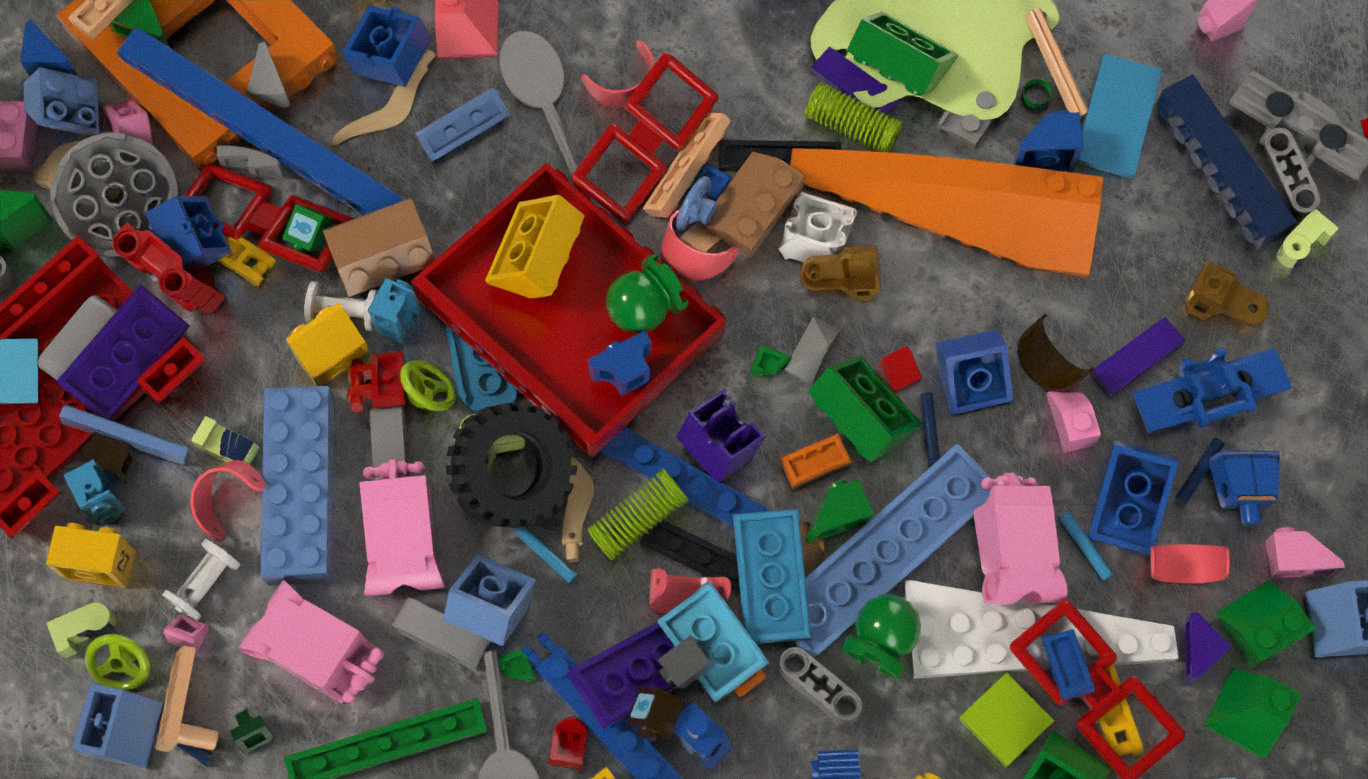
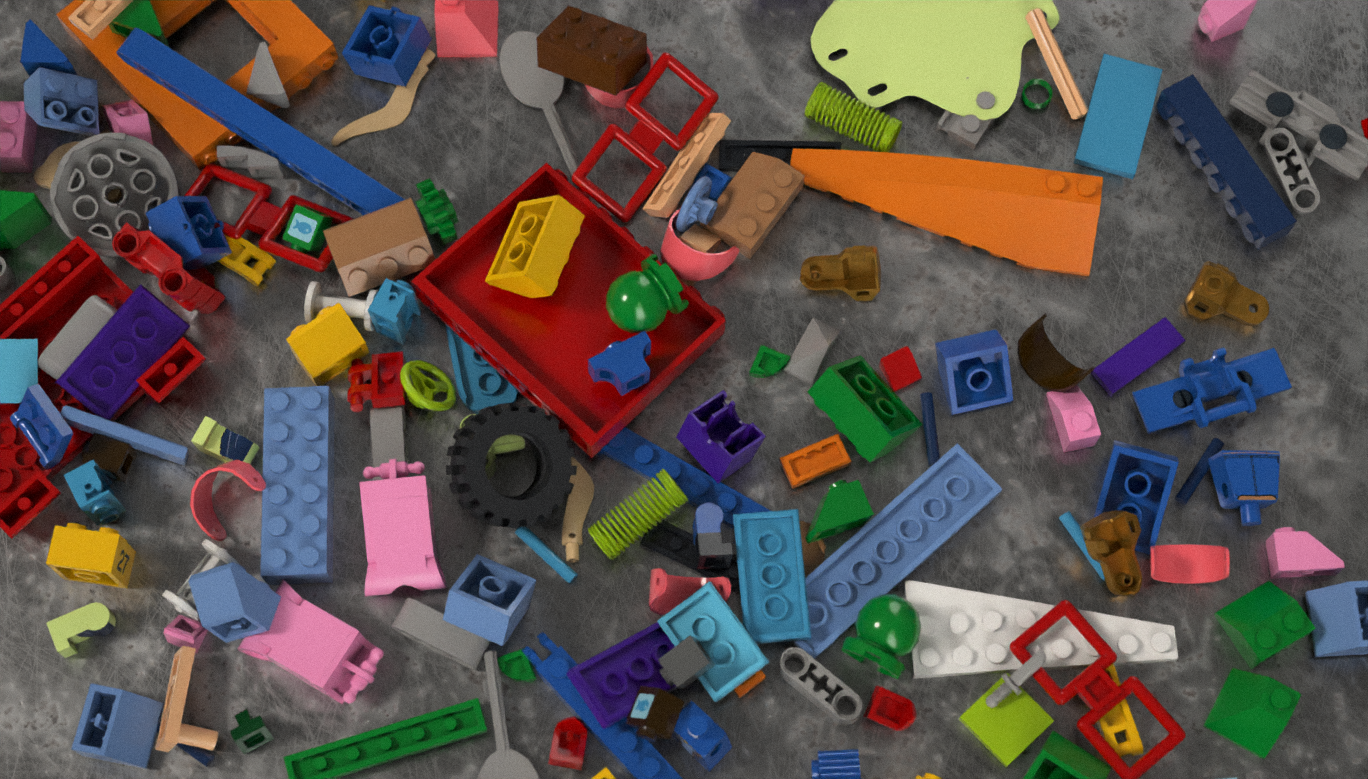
lime piece [85,634,150,691] -> none
medium blue plate [415,87,510,162] -> none
white slope [779,192,857,262] -> none
dark purple tile [810,46,901,118] -> none
green slope [846,11,958,96] -> none
bright pink piece [973,473,1067,604] -> none
blue slope [1013,110,1083,173] -> none
blue tile [1042,629,1095,701] -> none
dark purple slope [1184,612,1232,685] -> none
yellowish green leg [1277,209,1339,268] -> none
none -> blue plate [10,384,74,470]
none -> medium blue slope [189,562,281,643]
none -> green gear [415,178,459,245]
none -> reddish brown brick [536,5,647,96]
none -> leg [692,503,733,569]
none -> red plate [863,686,917,731]
none -> light grey piece [986,649,1046,708]
none -> pearl gold piece [1080,510,1142,596]

